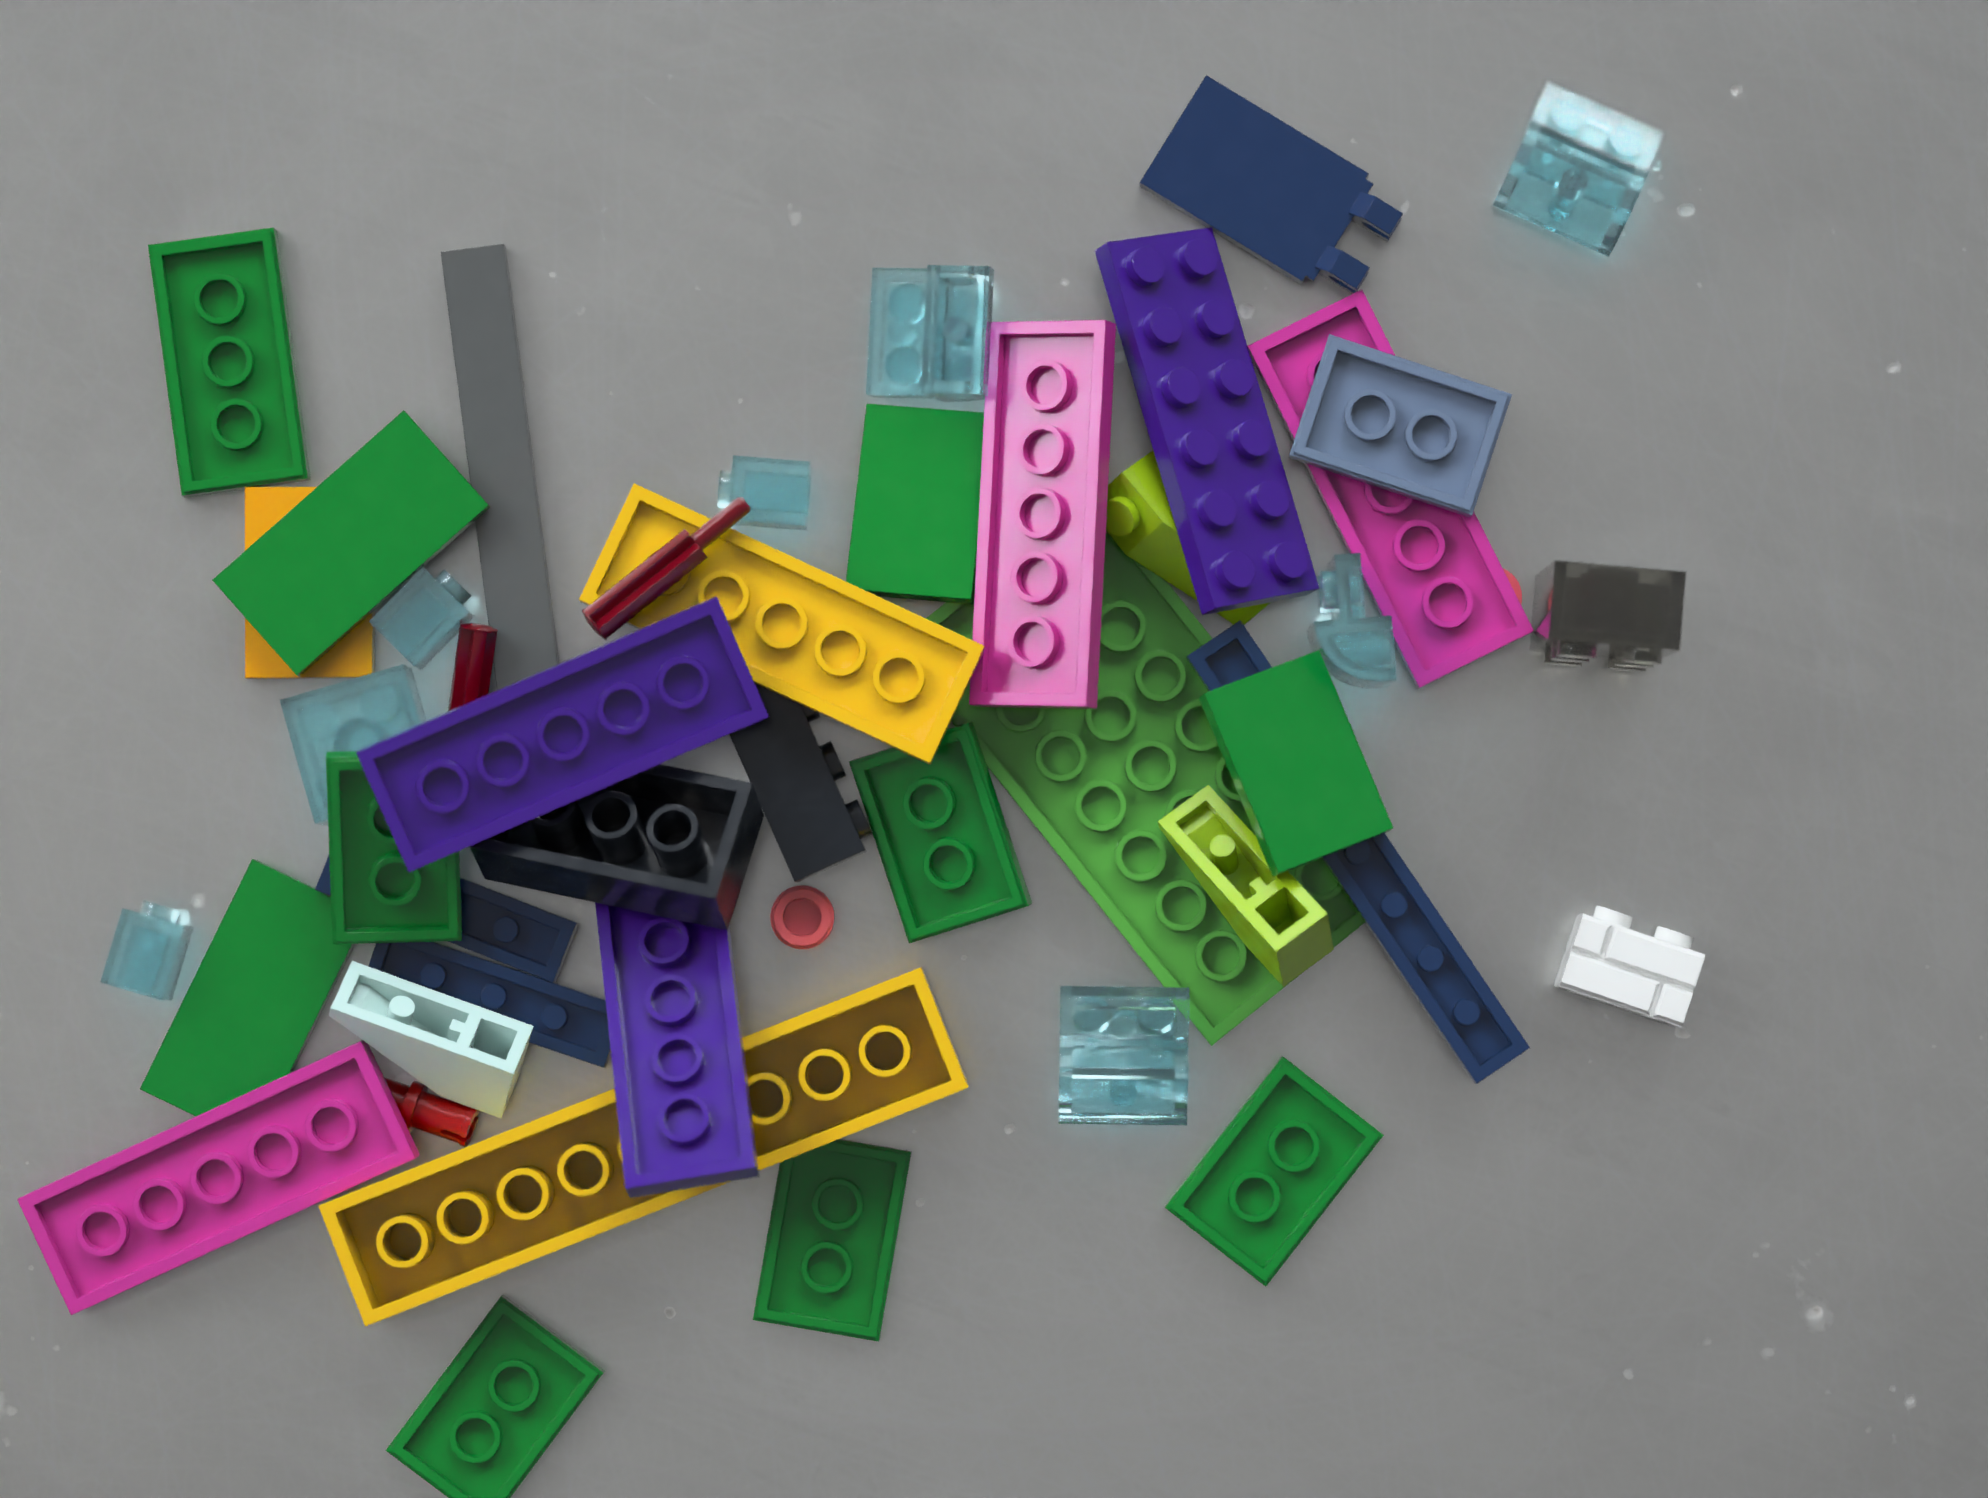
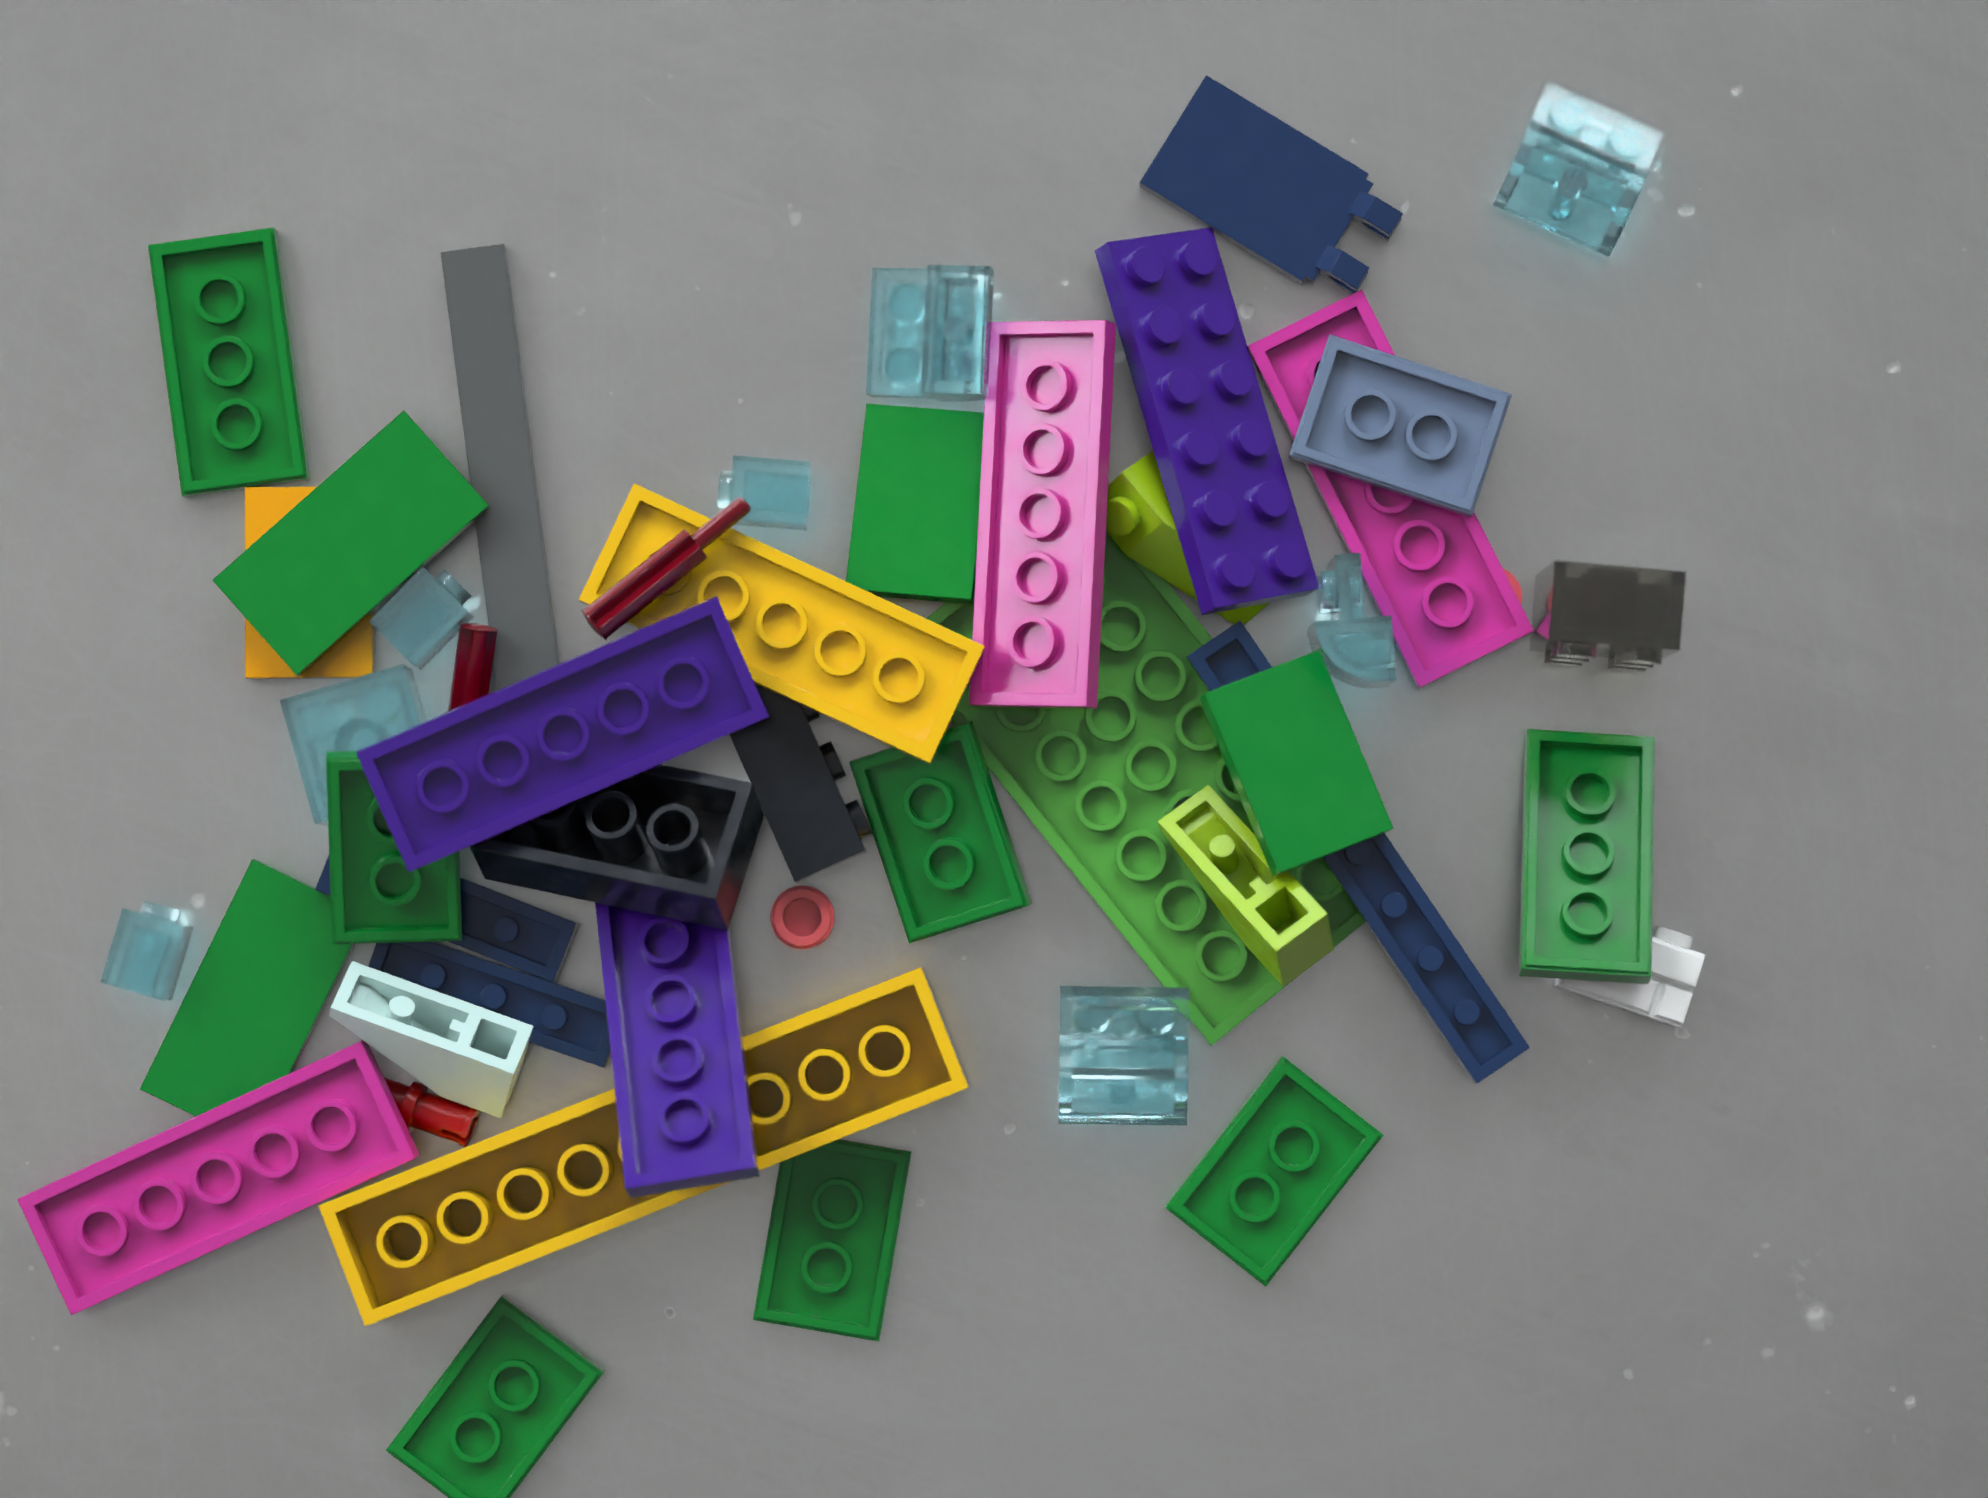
none -> green tile [1519,729,1655,984]

